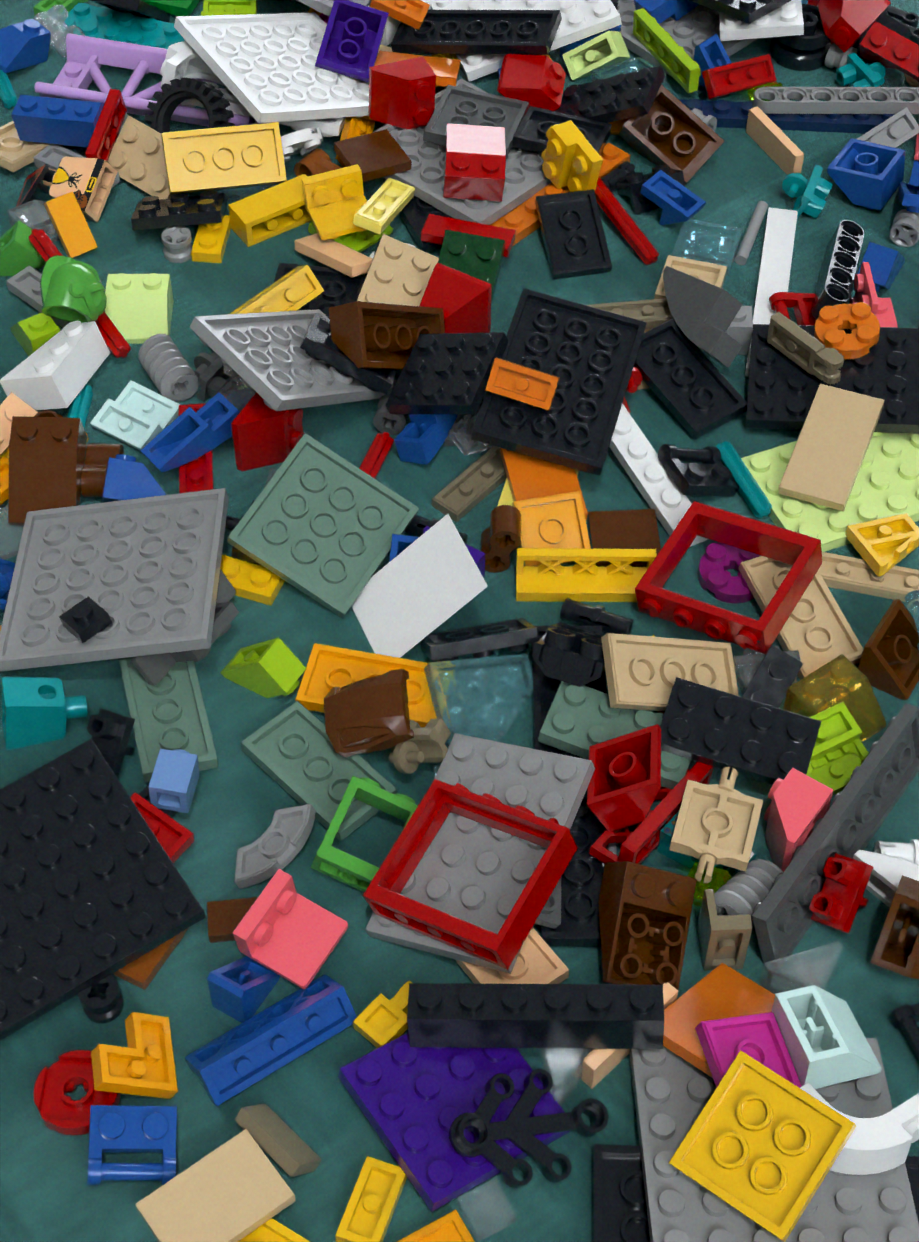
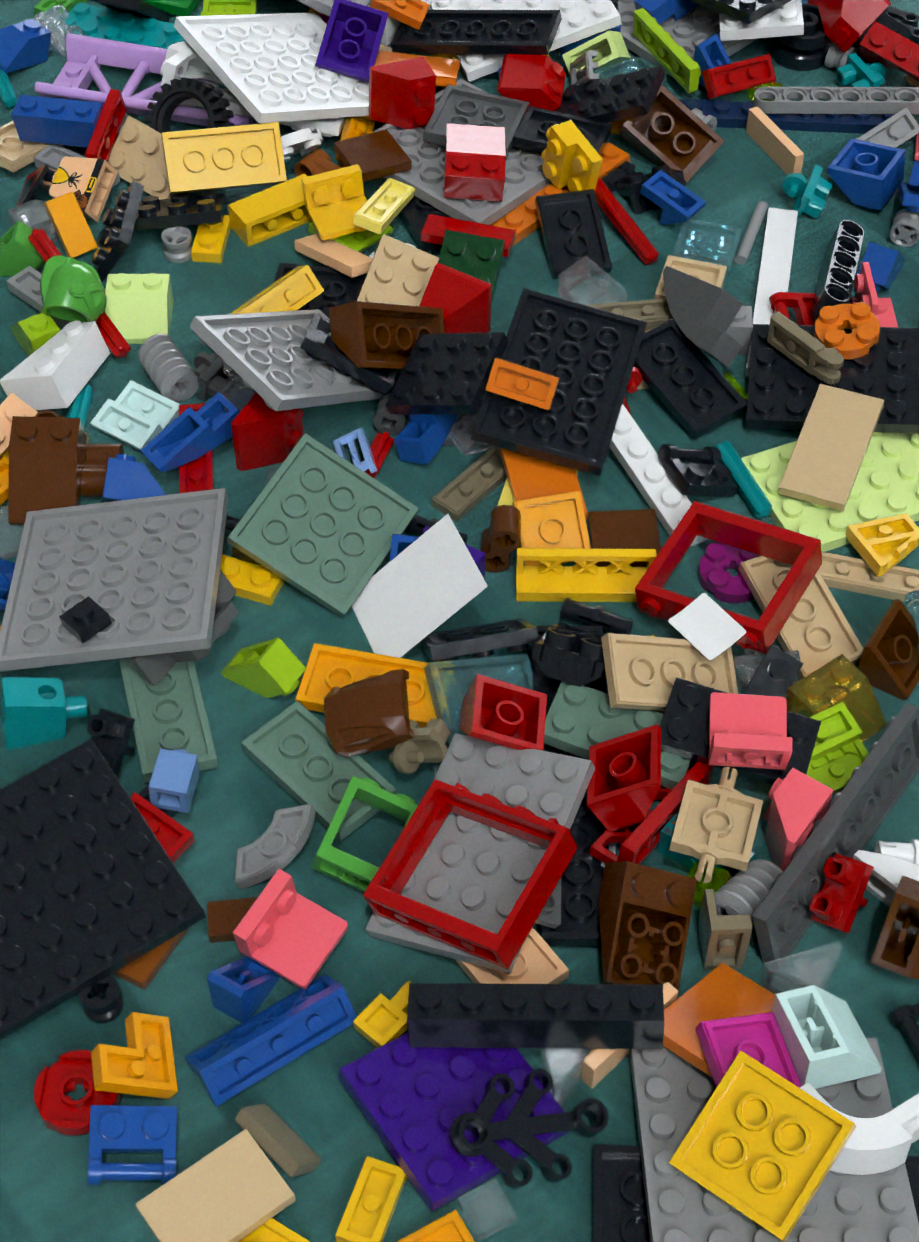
none -> black plate [91,181,144,283]
none -> light blue tile [333,427,377,474]
none -> red slope [459,674,547,751]
none -> clear slope [558,256,627,305]
none -> light grey tile [570,50,599,85]
none -> white sticker [668,593,746,660]
none -> coral bracket [708,692,792,770]
none -> clear neon green piece [723,372,748,400]

